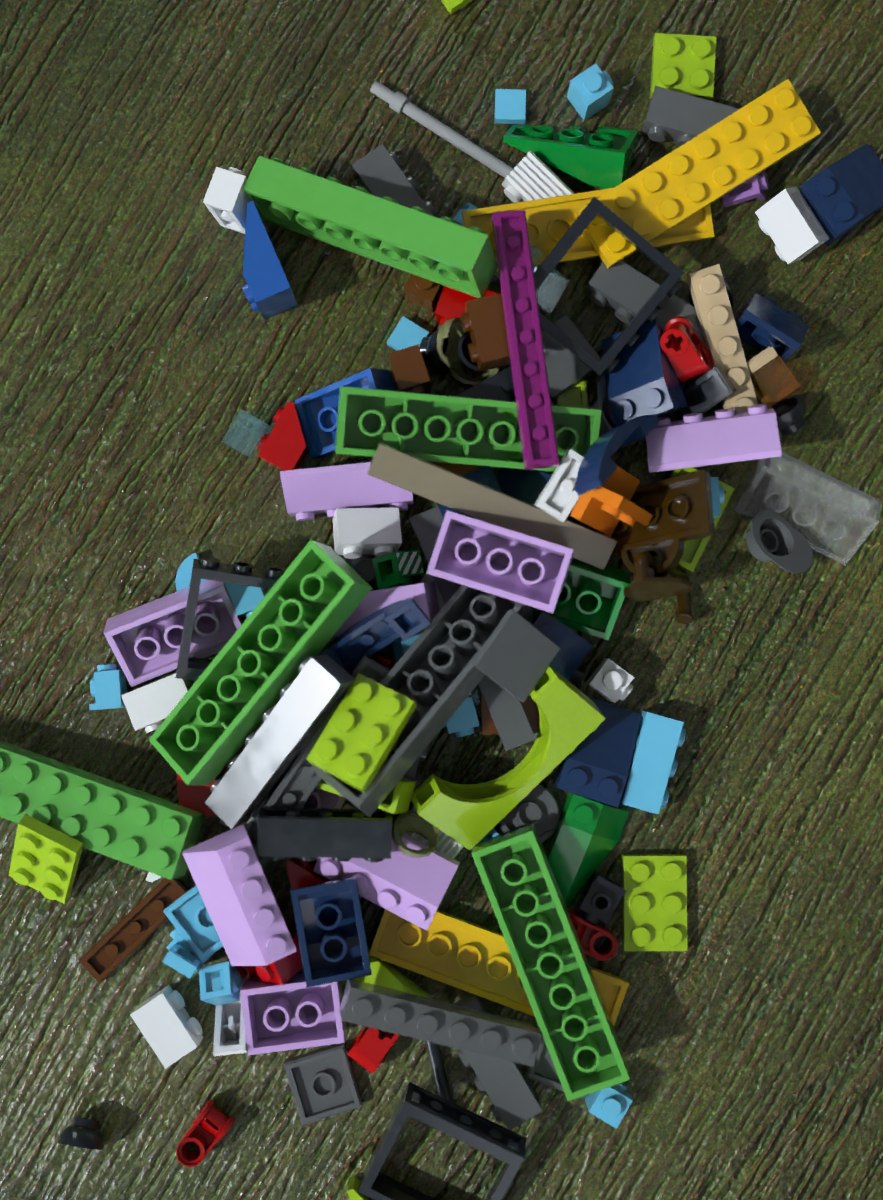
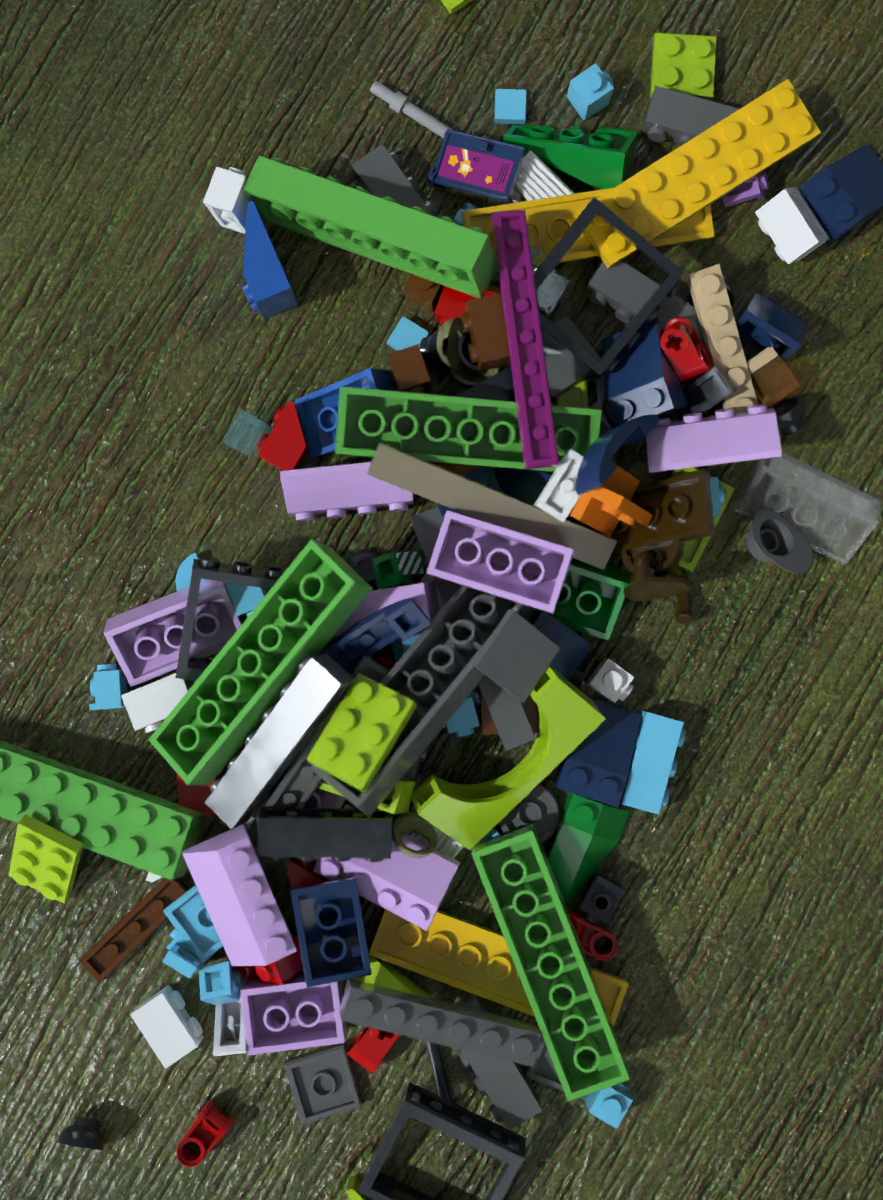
white brick [332,507,402,559] -> none
lime plate [622,854,688,951] -> none
none -> door [428,129,526,204]

